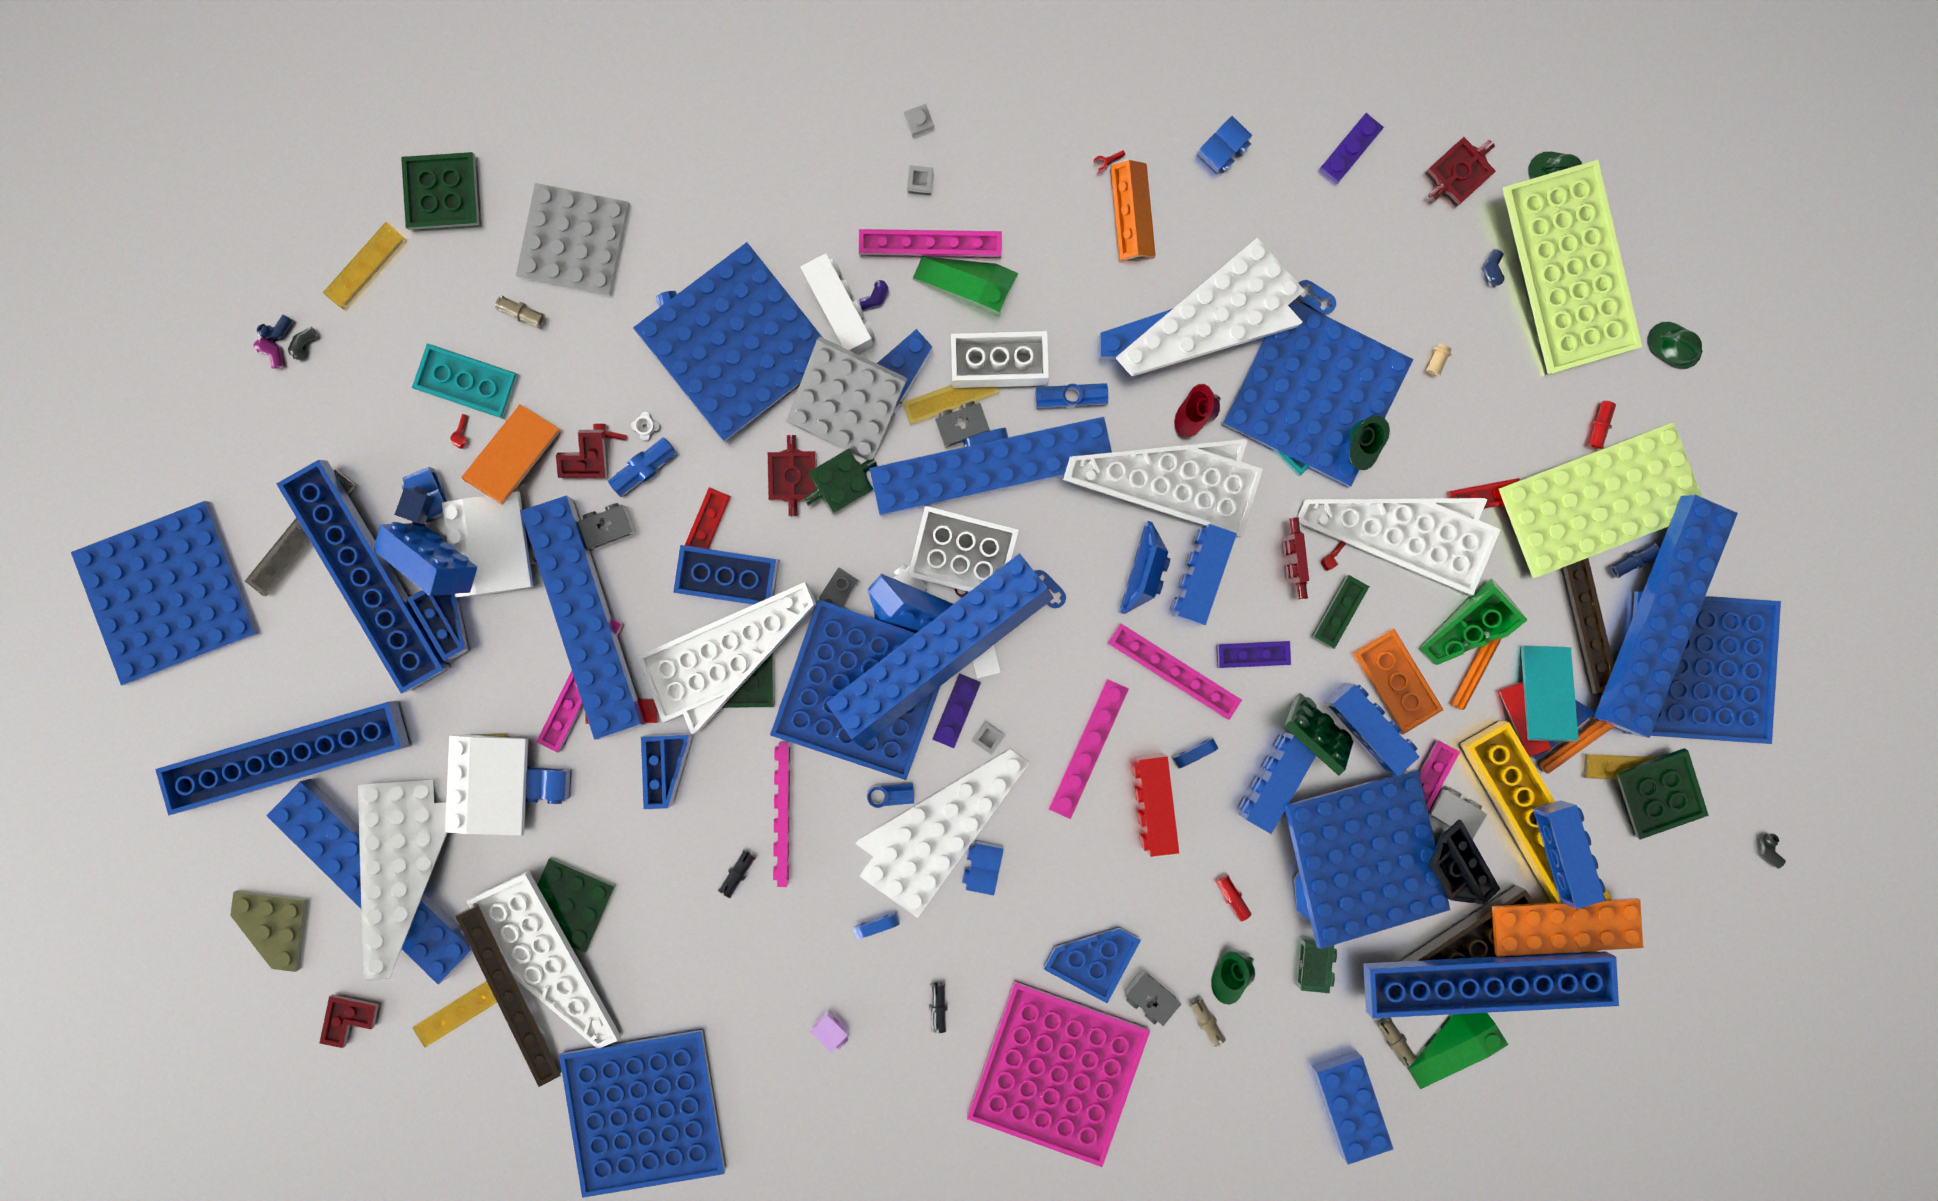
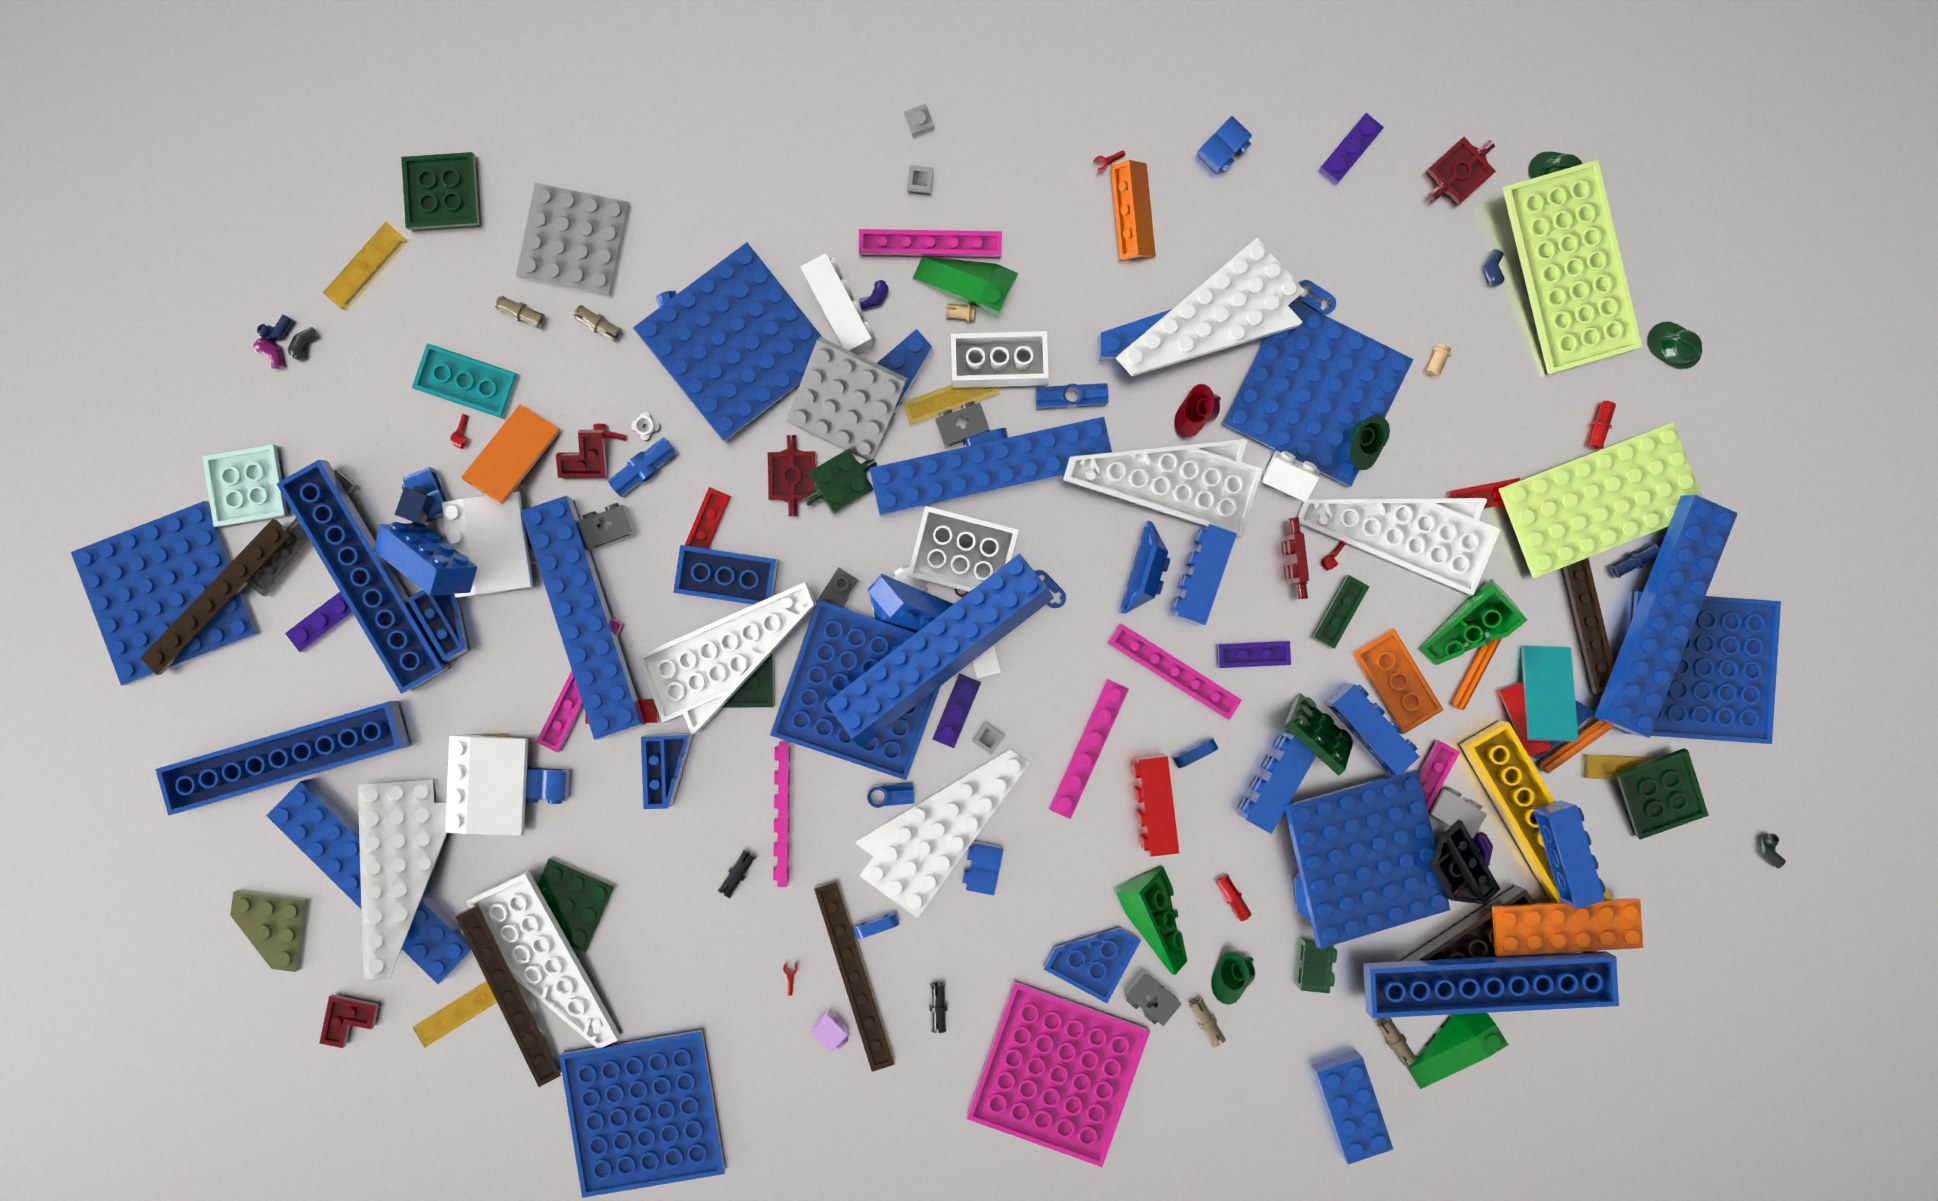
none -> dark brown plate [140,519,293,675]
none -> light aqua plate [202,445,288,527]
none -> dark purple plate [285,592,353,652]
none -> dark tan pin [573,305,622,342]
none -> red hand [783,963,798,996]
none -> dark brown plate [814,880,895,1072]
none -> tan pin [946,303,976,322]
none -> green wedge [1117,867,1187,975]
none -> white brick [1262,450,1320,502]
none -> dark purple arm [1473,832,1493,866]

